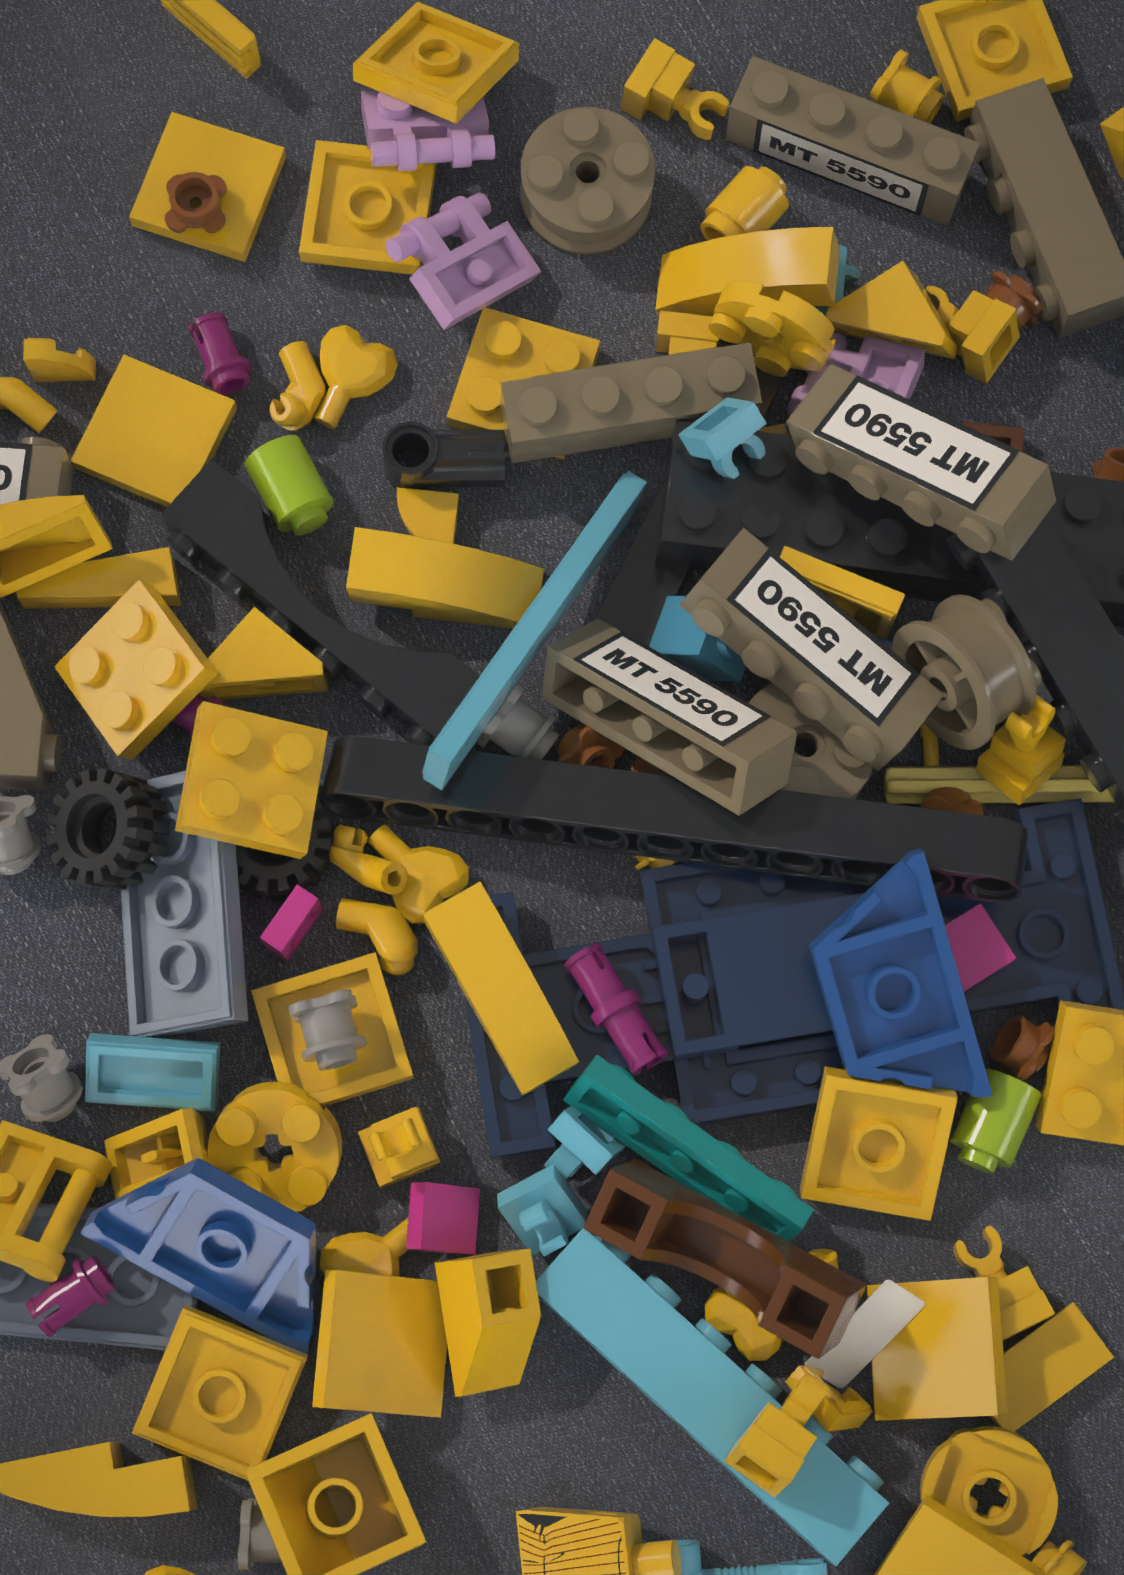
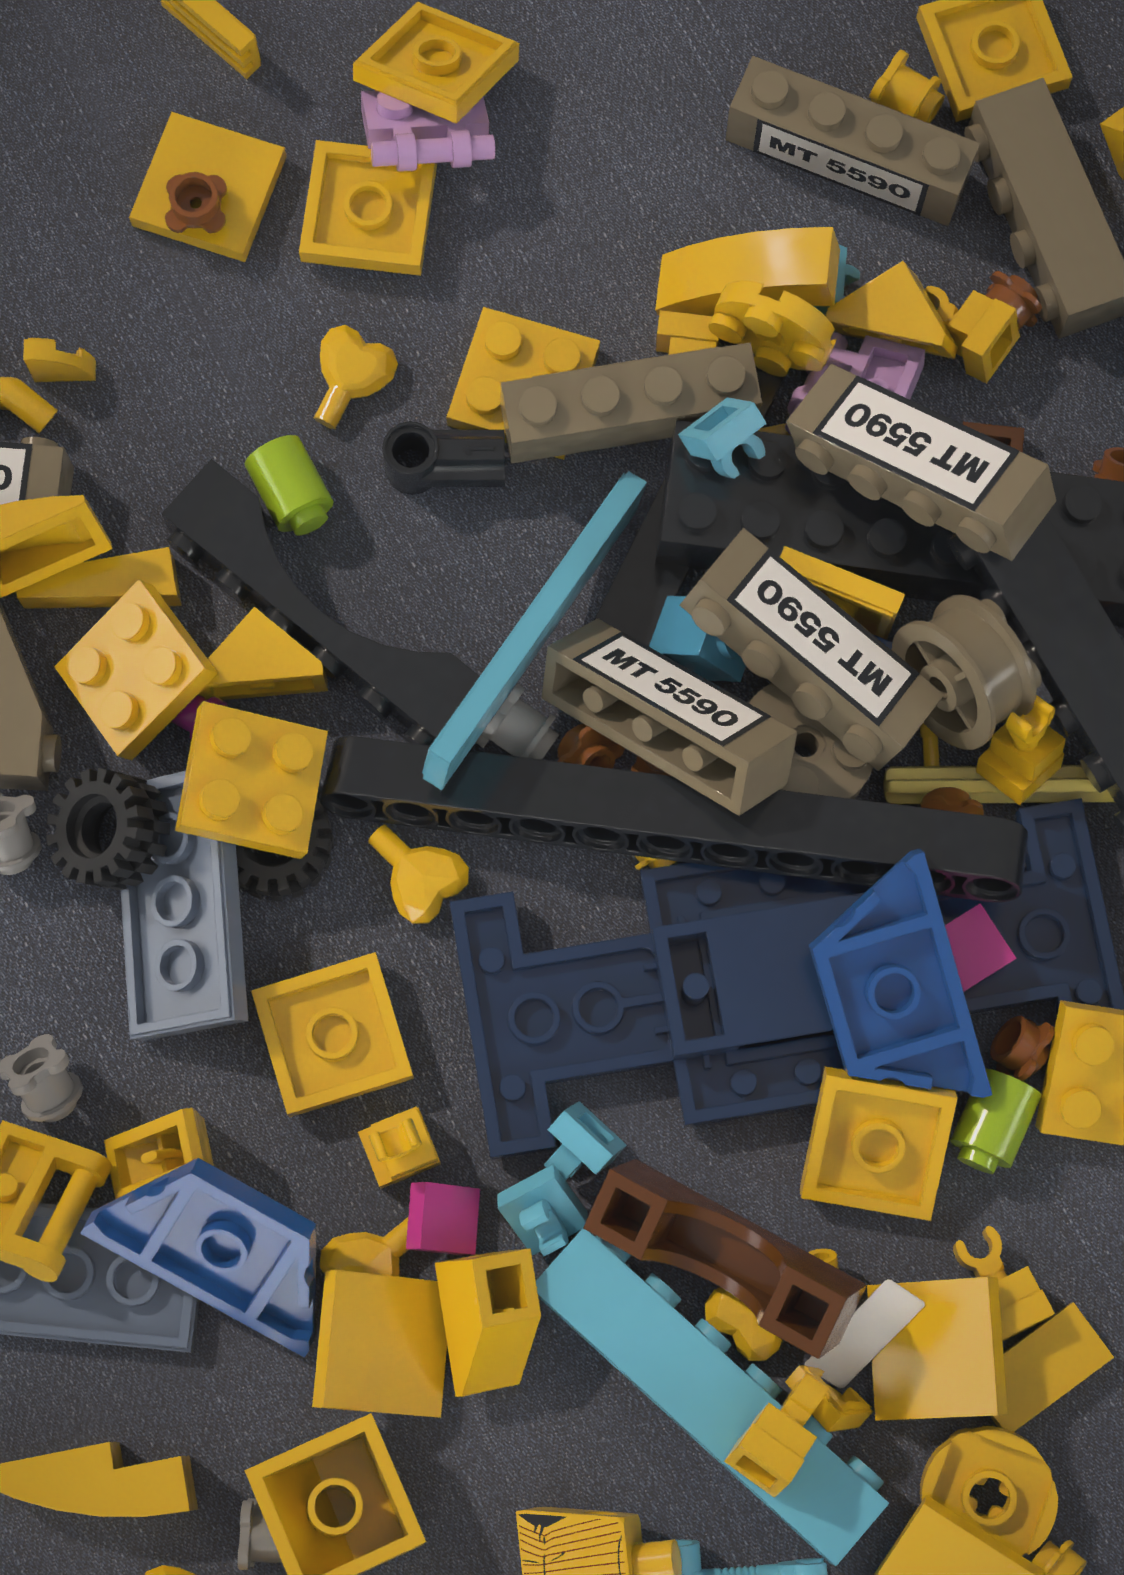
magenta pin [26,1256,116,1337] -> none
yellow tile [71,354,237,507] -> none
medium azure tile [85,1033,220,1112] -> none
yellow tile [132,1305,308,1481] -> none
magenta pin [189,312,251,395] -> none
yellow plate [207,1082,342,1212] -> none
dark pink tile [260,885,324,962] -> none
yellow arm [270,341,326,431] -> none
light grey brick [288,989,367,1071] -> none
yellow arm [329,824,408,894] -> none
yellow arm [336,898,418,975] -> none
yellow slope [346,527,544,629] -> none
lavender plate [386,192,541,330] -> none
yellow tile [397,487,460,544] -> none
yellow slope [423,882,579,1096] -> none
dark tan wheel [520,107,655,255] -> none
teal plate [563,1055,814,1242] -> none
magenta pin [564,943,669,1076] -> none
yellow piece [620,38,729,140] -> none
yellow brick [700,166,789,241] -> none

